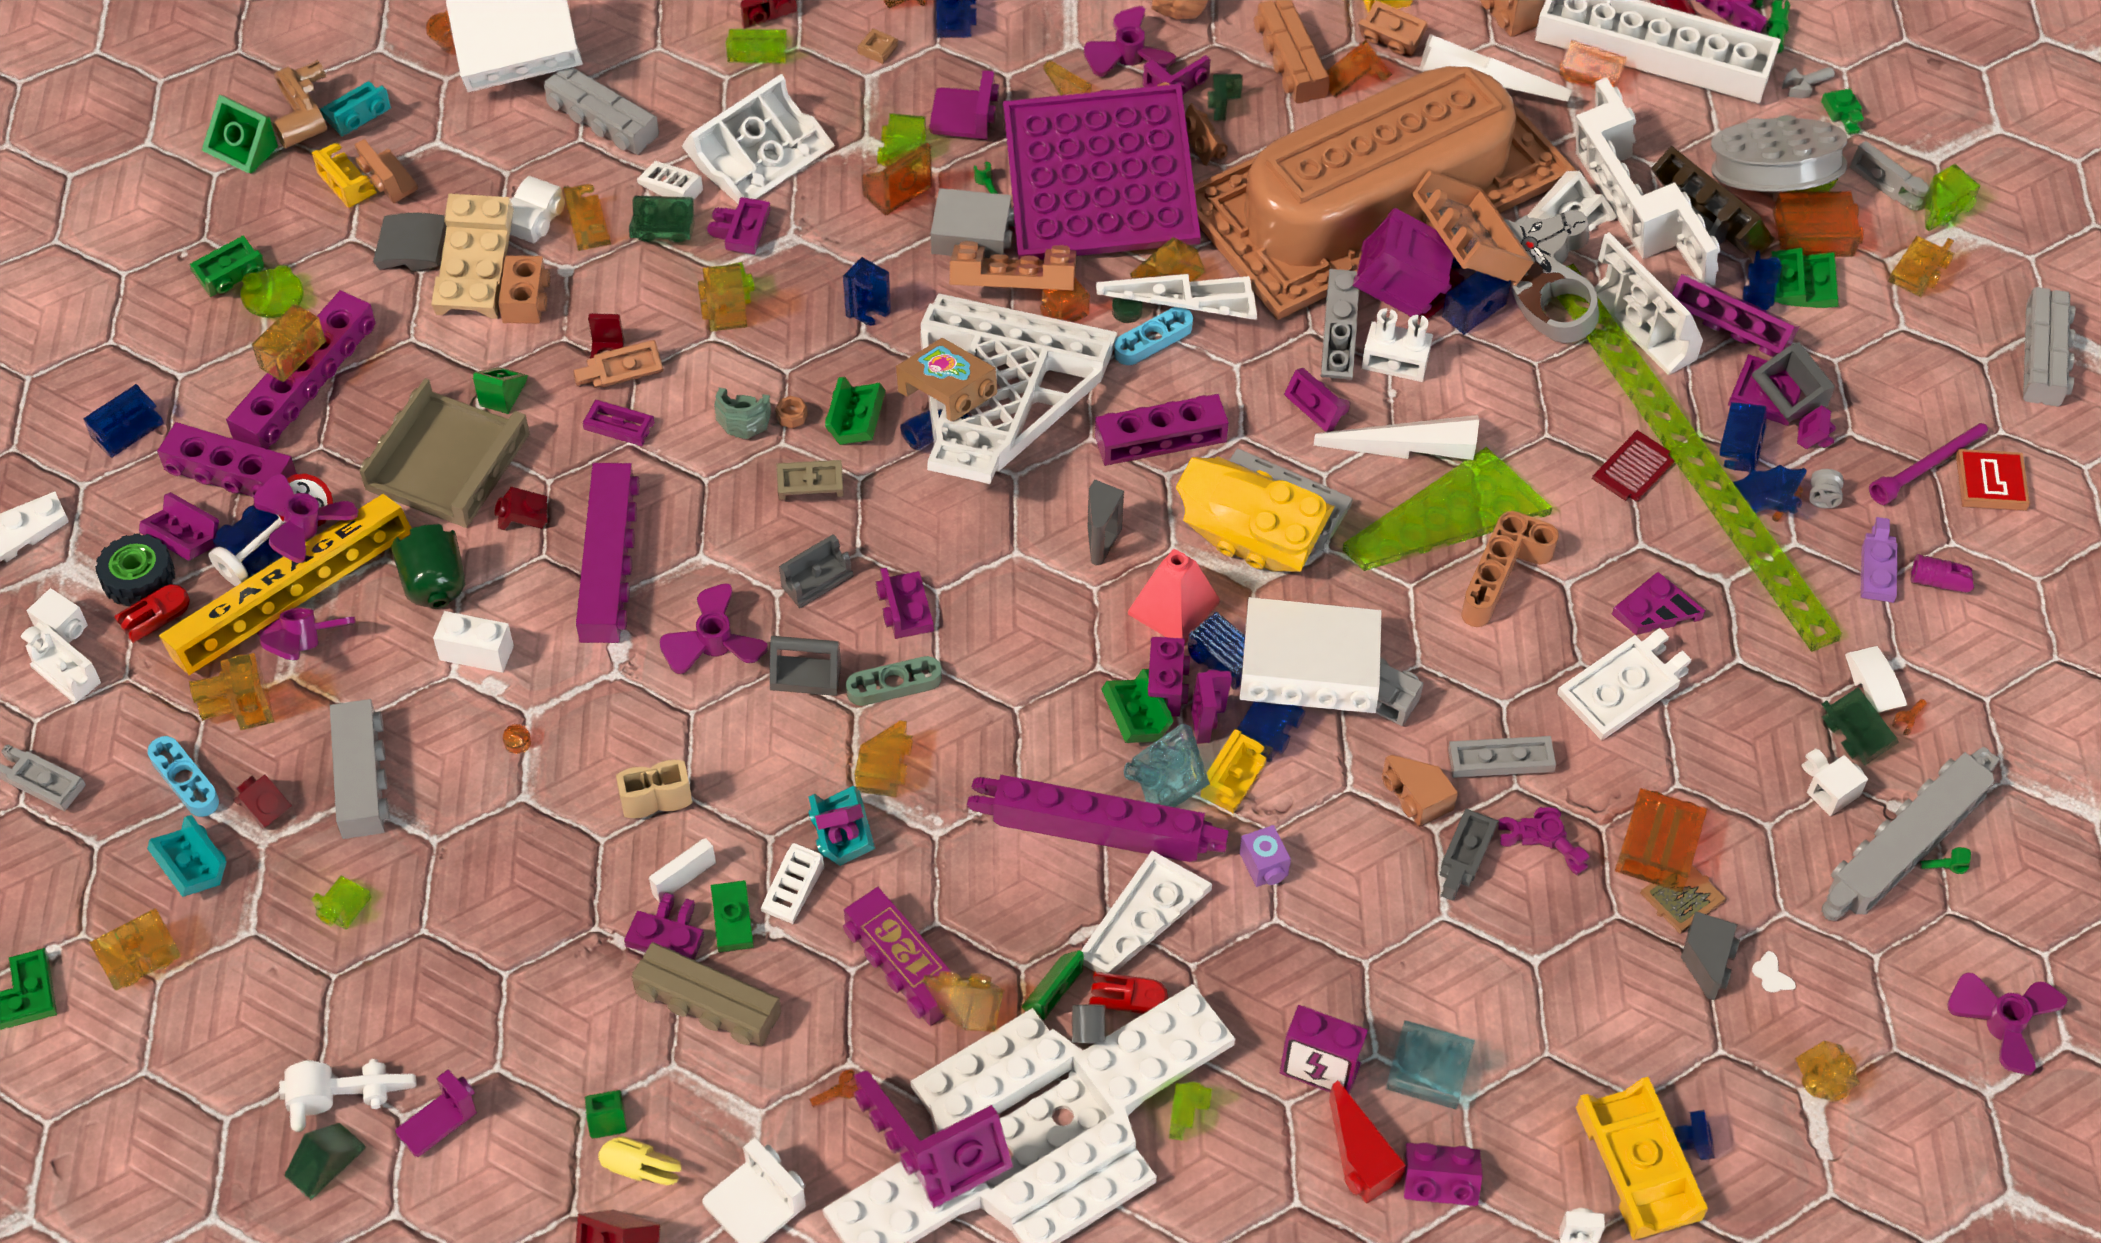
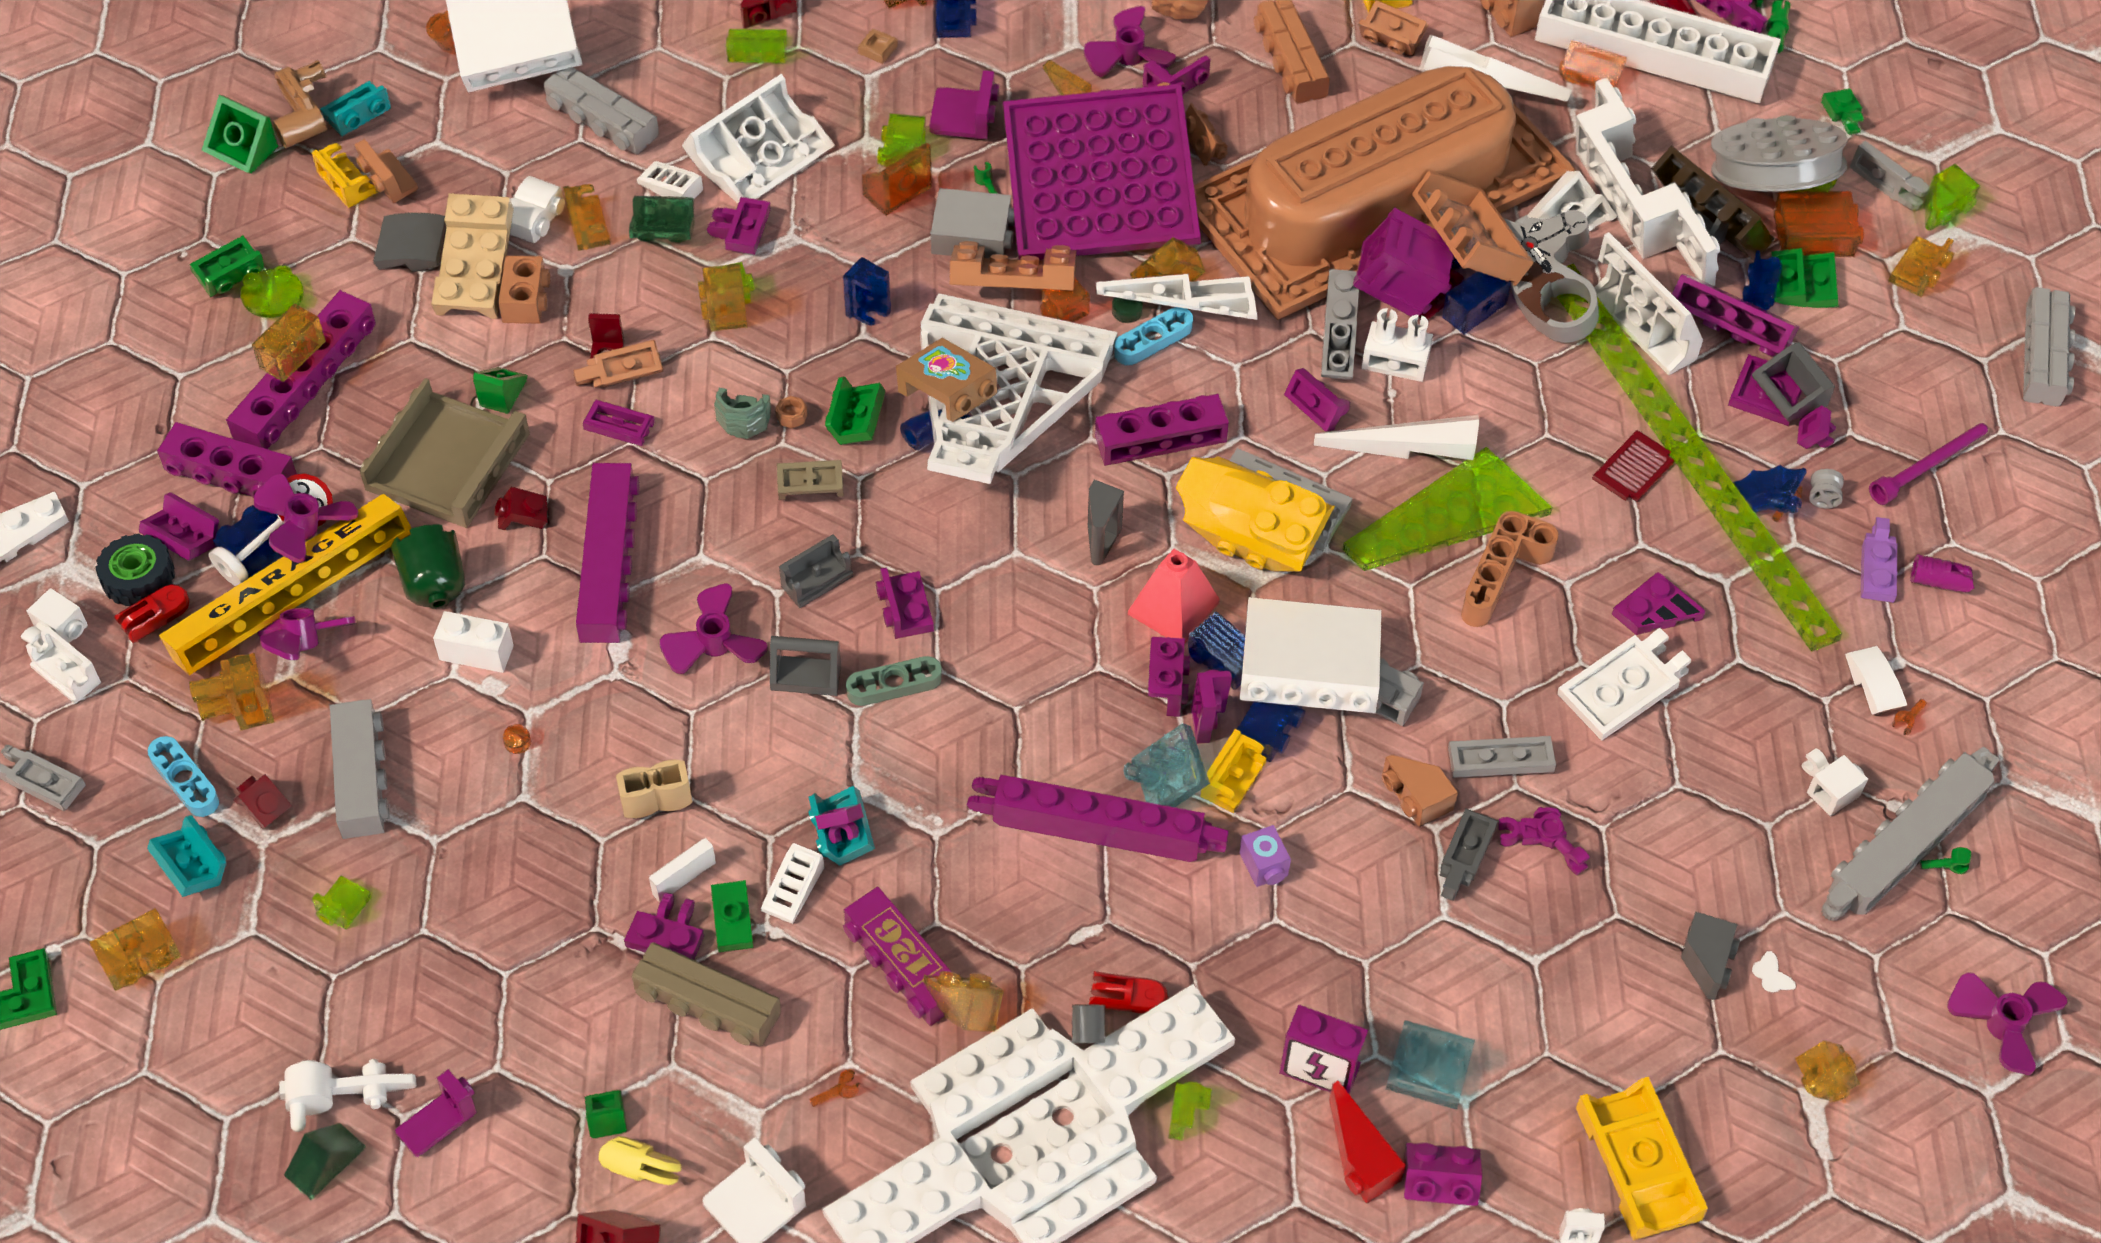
clear blue hinge [83,384,164,458] -> none
magenta bracket [854,1071,1013,1208] -> none
clear yellow slope [855,721,913,797] -> none
green slope [1022,950,1084,1020] -> none
white wing [1081,851,1212,974] -> none
green bracket [1101,669,1173,743] -> none
clear green bracket [1207,74,1243,121] -> none
clear orange bracket [1326,40,1393,97] -> none
clear orange brick [1614,788,1707,893] -> none
piece [1640,858,1726,934] -> none
clear blue tile [1674,1110,1715,1160] -> none
clear blue hinge [1720,402,1767,475] -> none
light grey bar [1782,67,1835,98] -> none
clear green bracket [1821,687,1899,766] -> none
red tile [1956,449,2030,511] -> none

